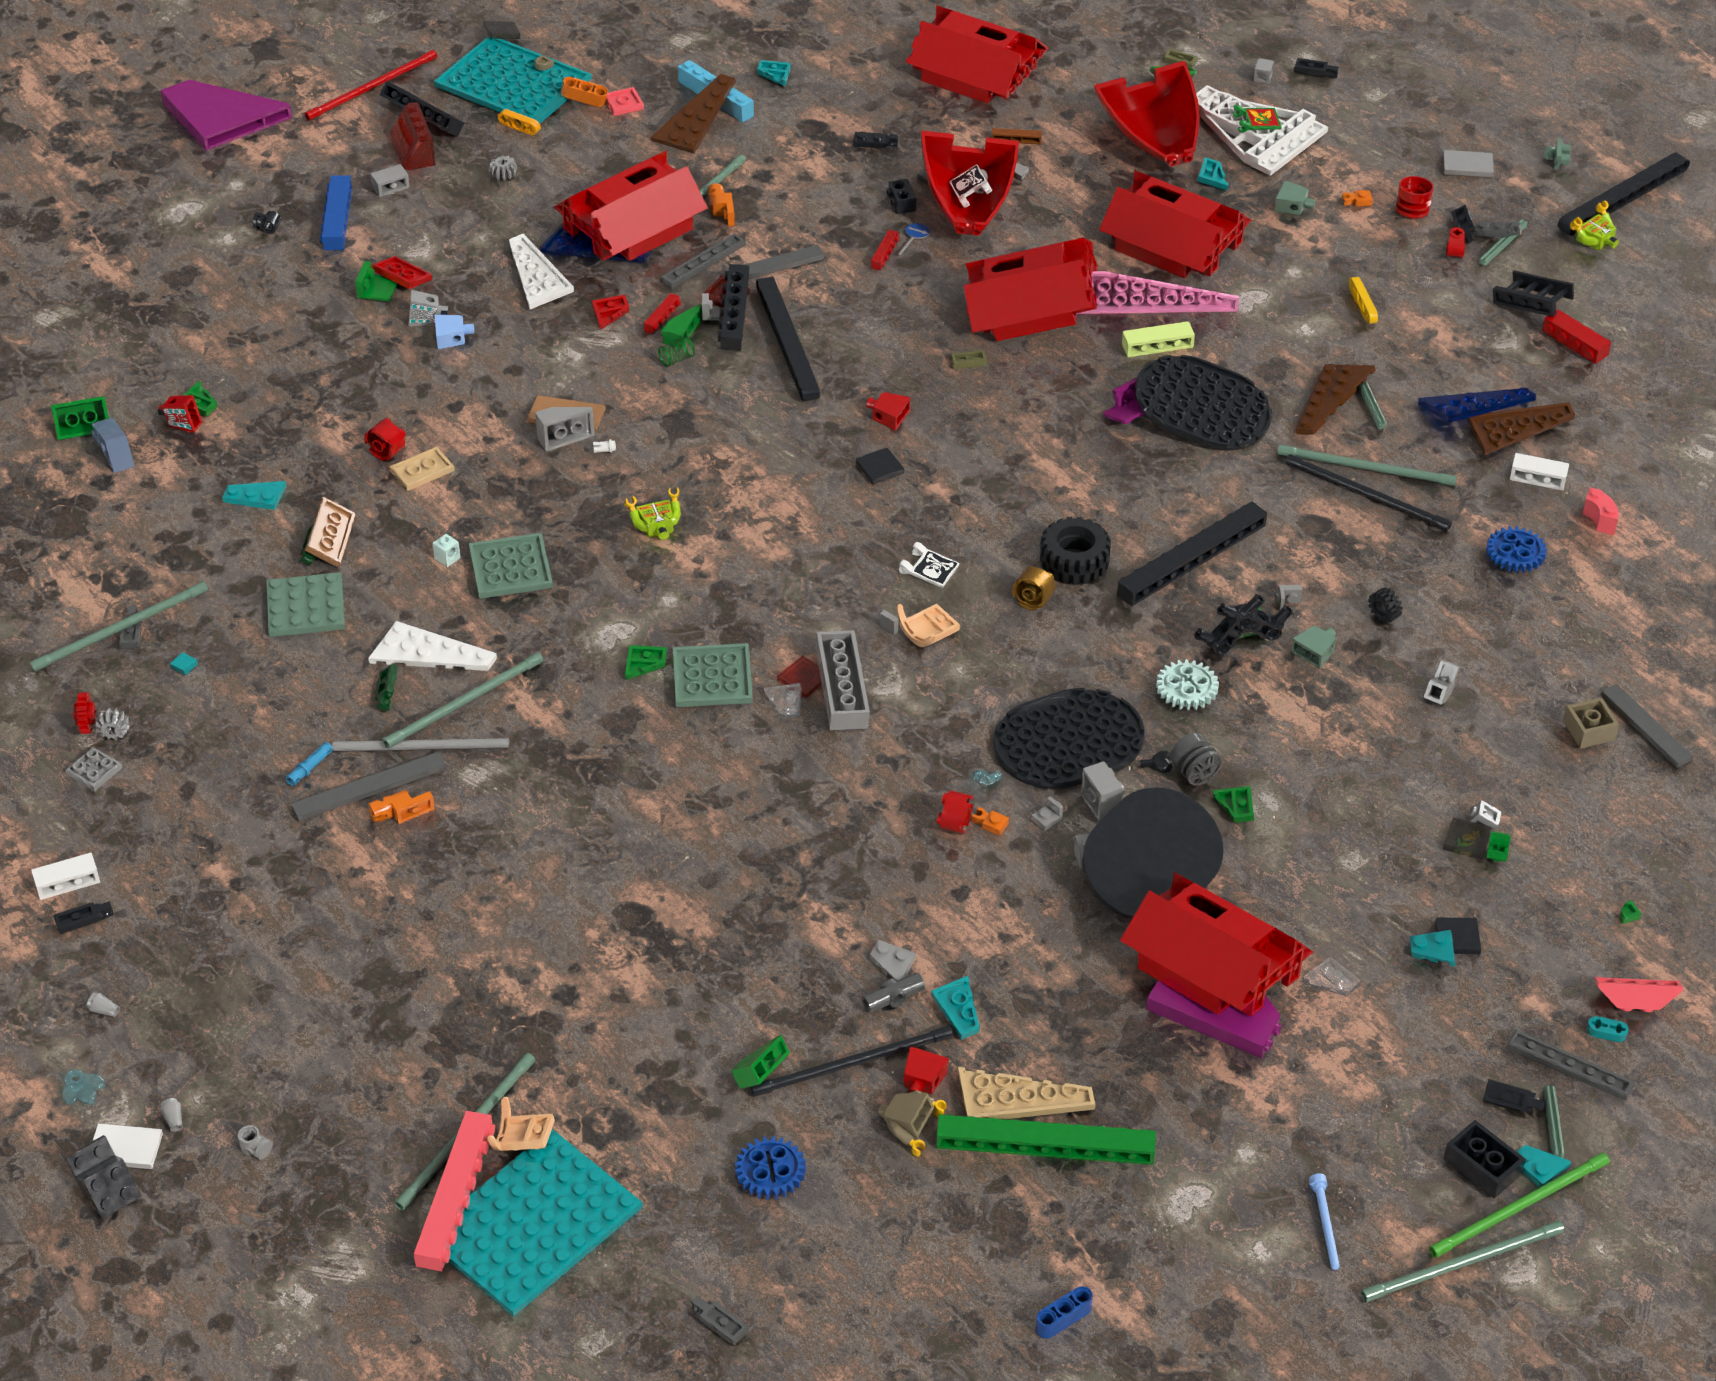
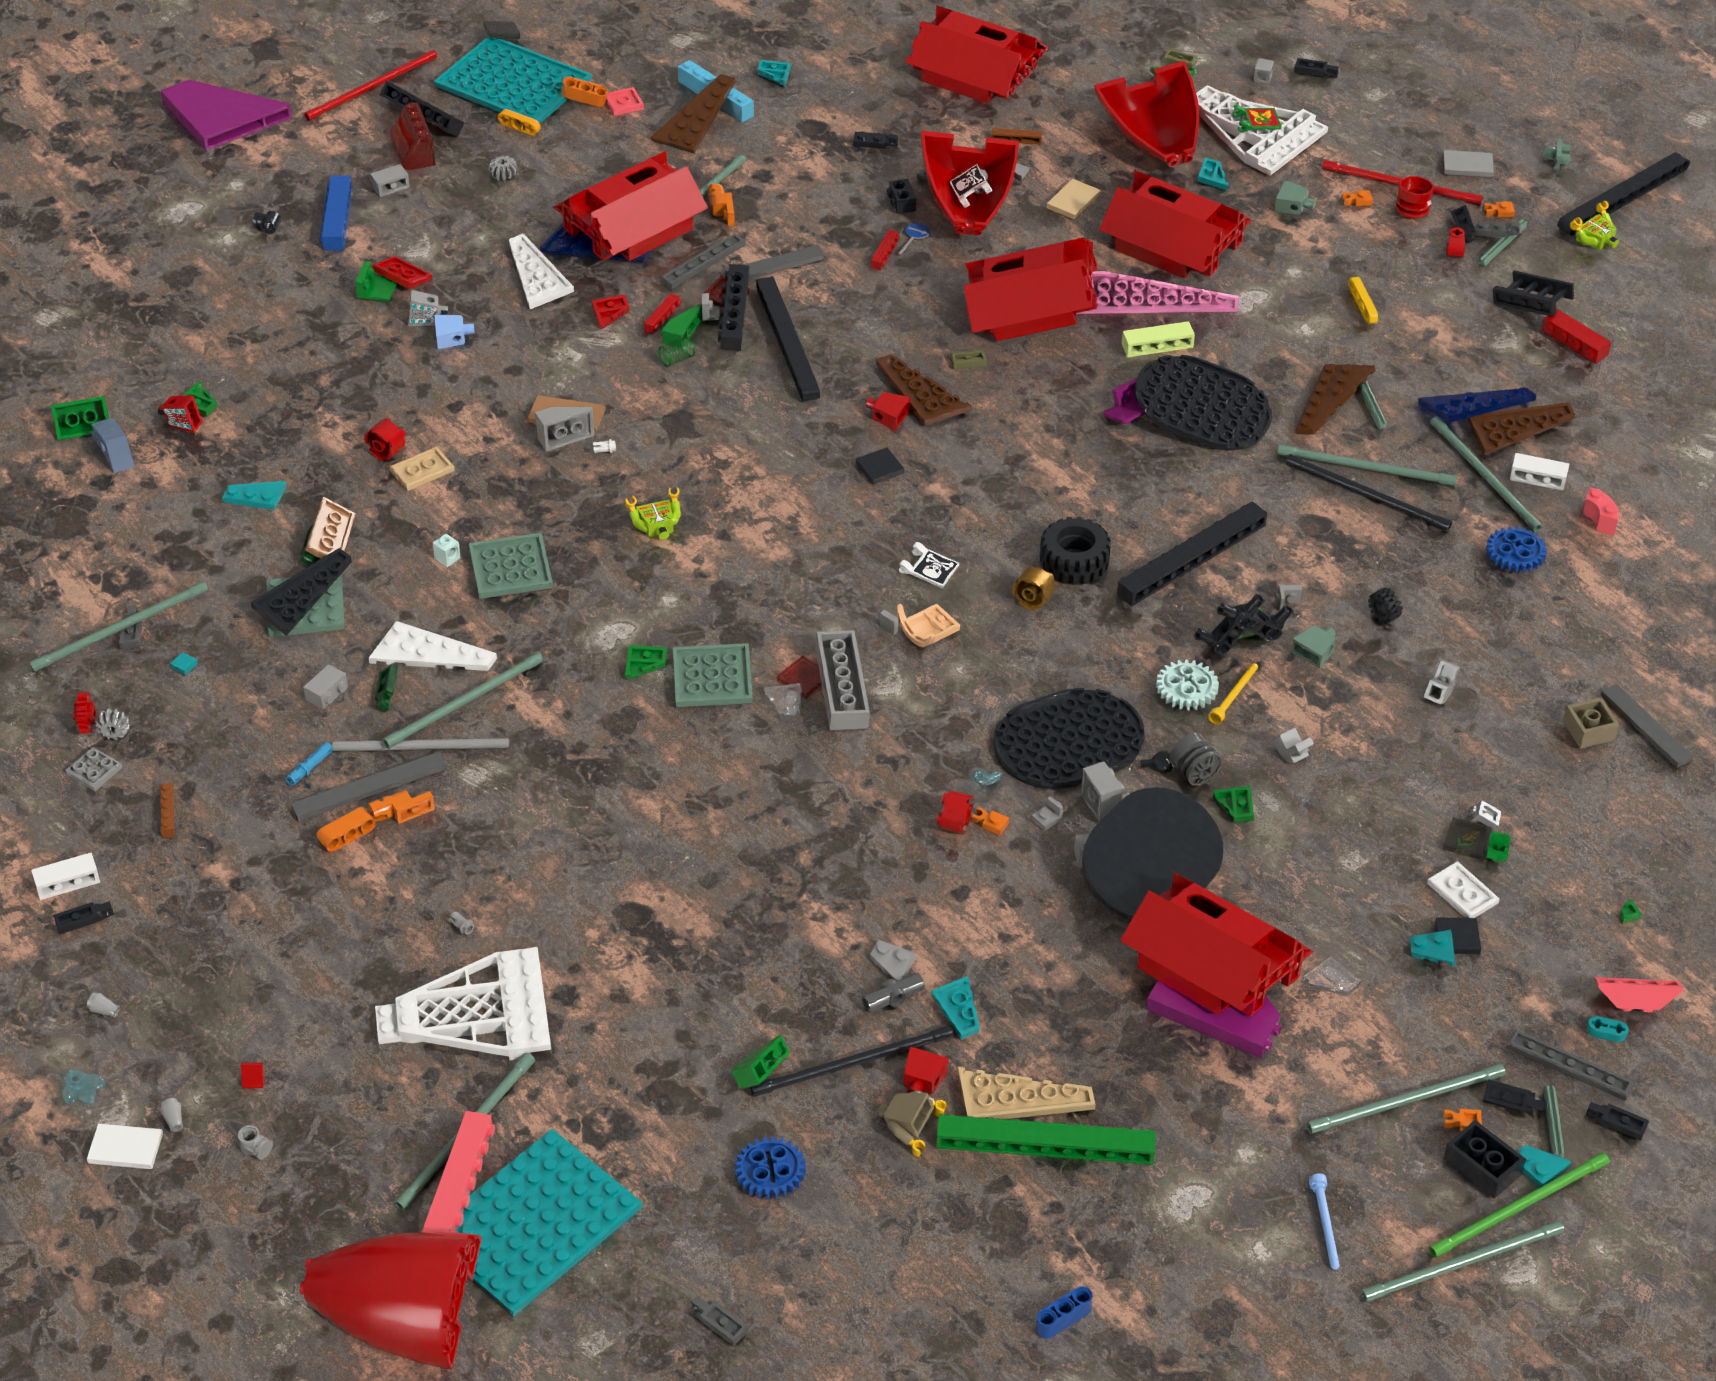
black bracket [64,1135,142,1219] -> none
light nougat piece [487,1097,555,1151] -> none
dark tan tile [535,55,554,70] -> none
none -> dark orange piece [160,783,175,838]
none -> red slope [241,1062,265,1088]
none -> black wing [251,548,352,636]
none -> red panel [299,1232,482,1370]
none -> light grey brick [303,664,348,709]
none -> orange beam [316,807,376,852]
none -> white wing [375,947,551,1060]
none -> light grey pin [449,911,474,935]
none -> reddish brown wing [876,354,971,426]
none -> tan tile [1047,179,1100,219]
none -> yellow piece [1208,663,1258,725]
none -> light grey brick [1271,728,1314,764]
none -> sand green piece [1307,1064,1506,1134]
none -> red piece [1322,160,1483,205]
none -> white tile [1427,861,1500,918]
none -> sand green piece [1430,416,1543,533]
none -> orange plate [1443,1109,1482,1131]
none -> orange plate [1484,201,1515,217]
none -> black hinge [1586,1102,1649,1141]

